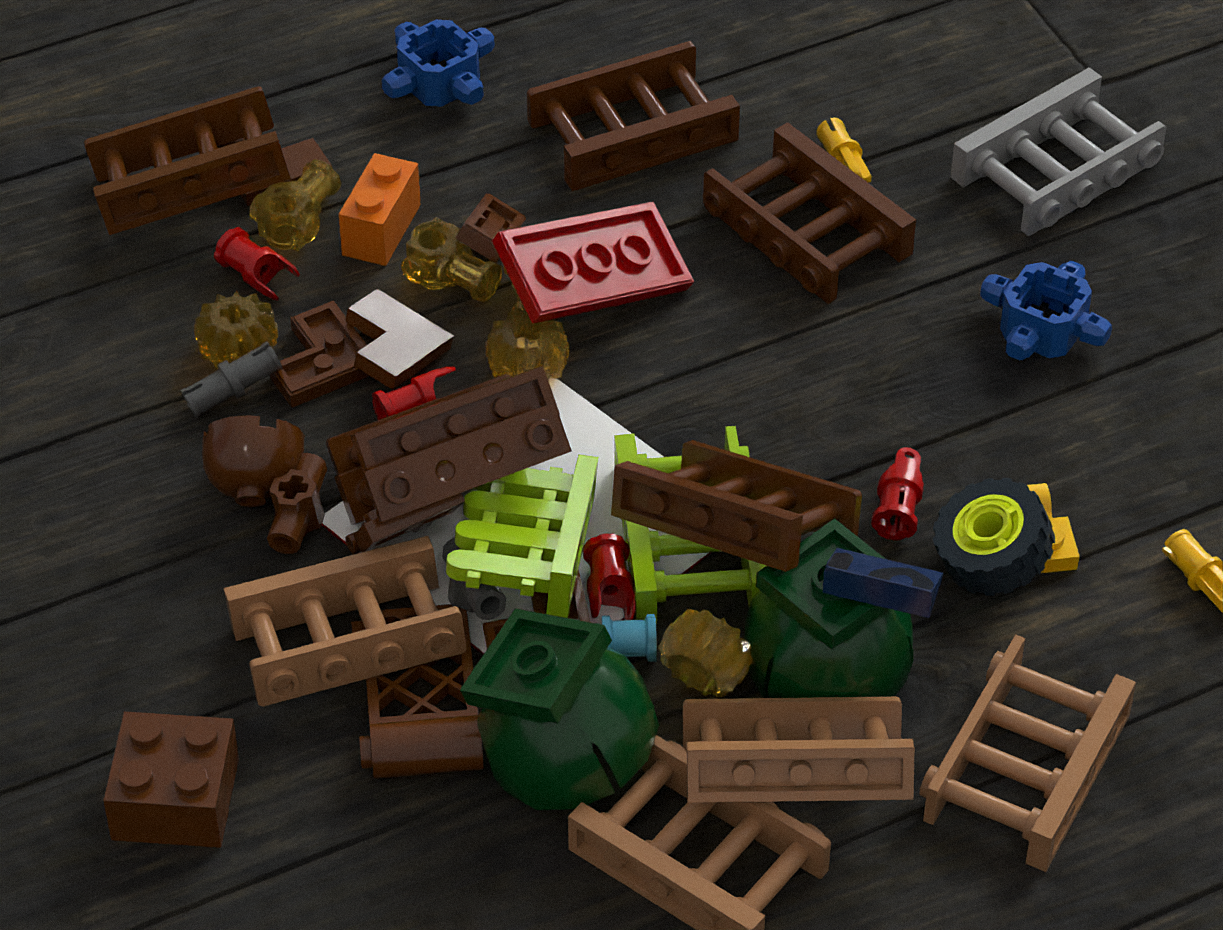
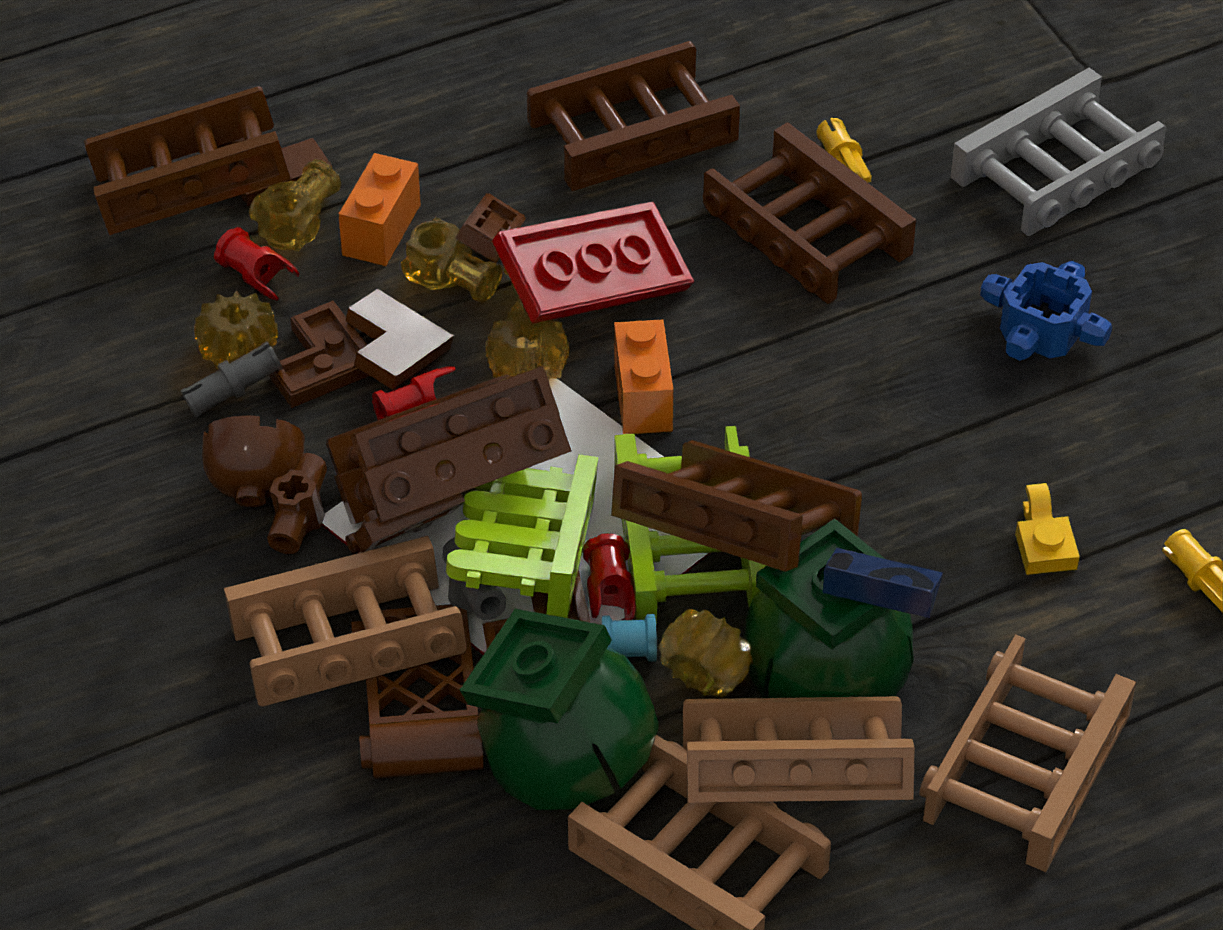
reddish brown brick [103,711,239,848] -> none
blue piece [382,19,495,107] -> none
red piece [871,447,924,541] -> none
black wheel [933,478,1055,596] -> none
none -> orange brick [614,319,673,434]

